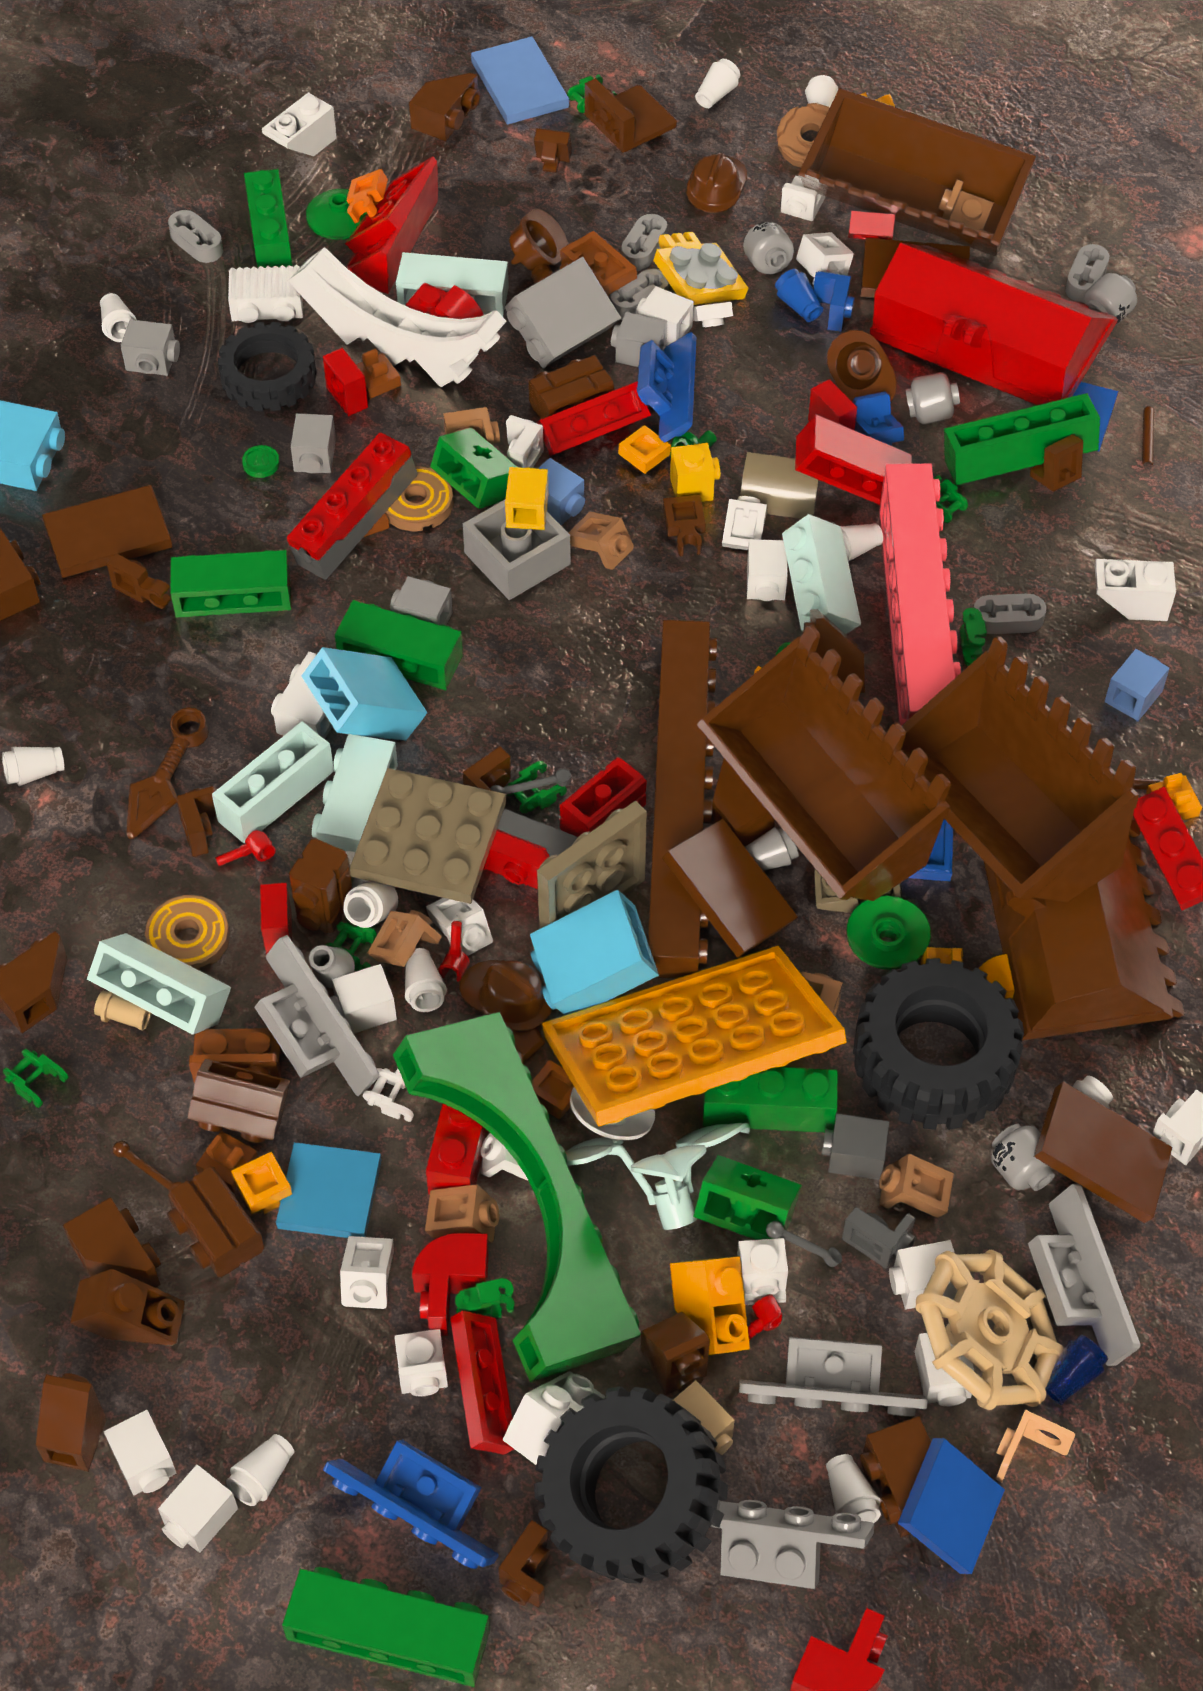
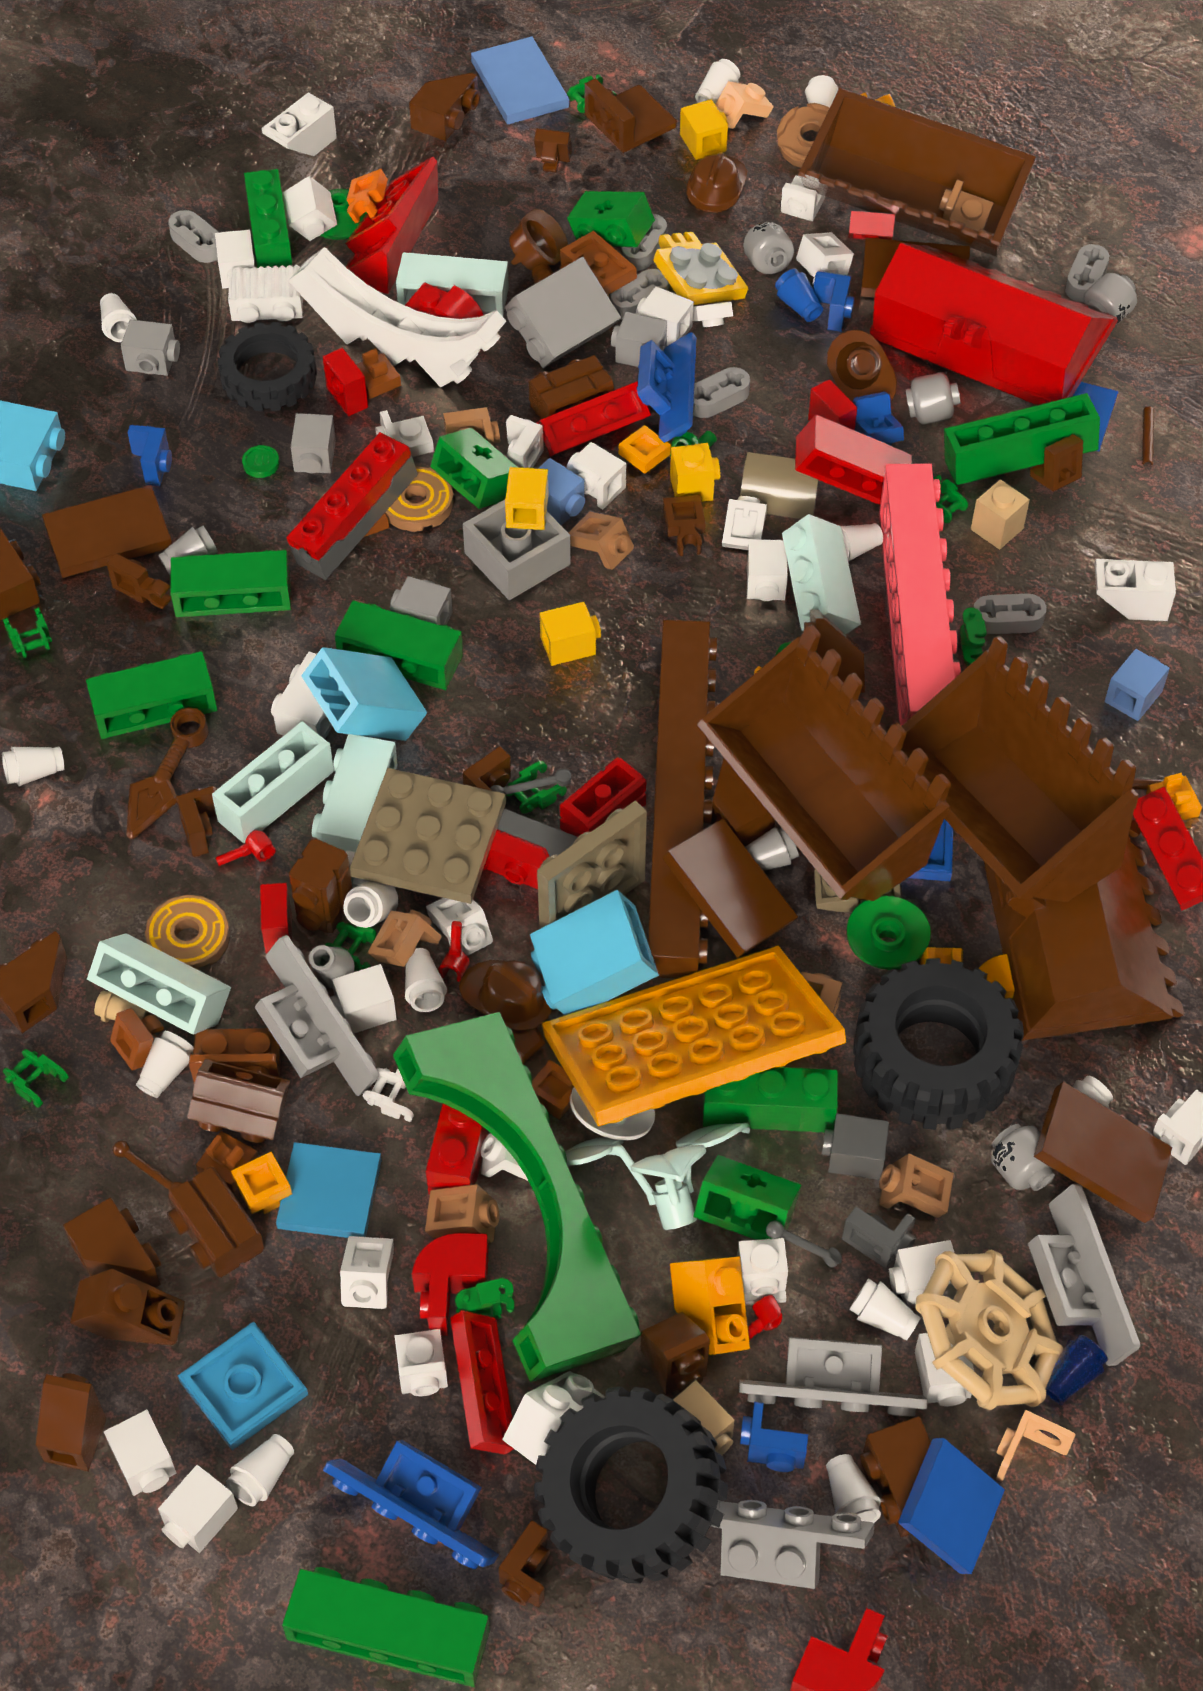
none -> green piece [3,607,52,658]
none -> green brick [86,651,217,739]
none -> dark orange tile [110,1008,164,1071]
none -> blue bracket [127,425,172,487]
none -> white cone [136,1031,194,1098]
none -> light grey cone [158,525,218,575]
none -> dark azure tile [178,1321,308,1451]
none -> white brick [215,229,255,289]
none -> white brick [282,176,337,241]
none -> white bracket [375,410,434,457]
none -> yellow brick [540,602,601,666]
none -> green brick [567,191,655,247]
none -> white brick [567,442,626,510]
none -> yellow brick [680,99,728,160]
none -> light grey beam [693,367,750,418]
none -> light nougat bracket [715,81,773,129]
none -> blue bracket [740,1402,808,1472]
none -> white cone [849,1278,921,1341]
none -> tan brick [971,479,1030,550]

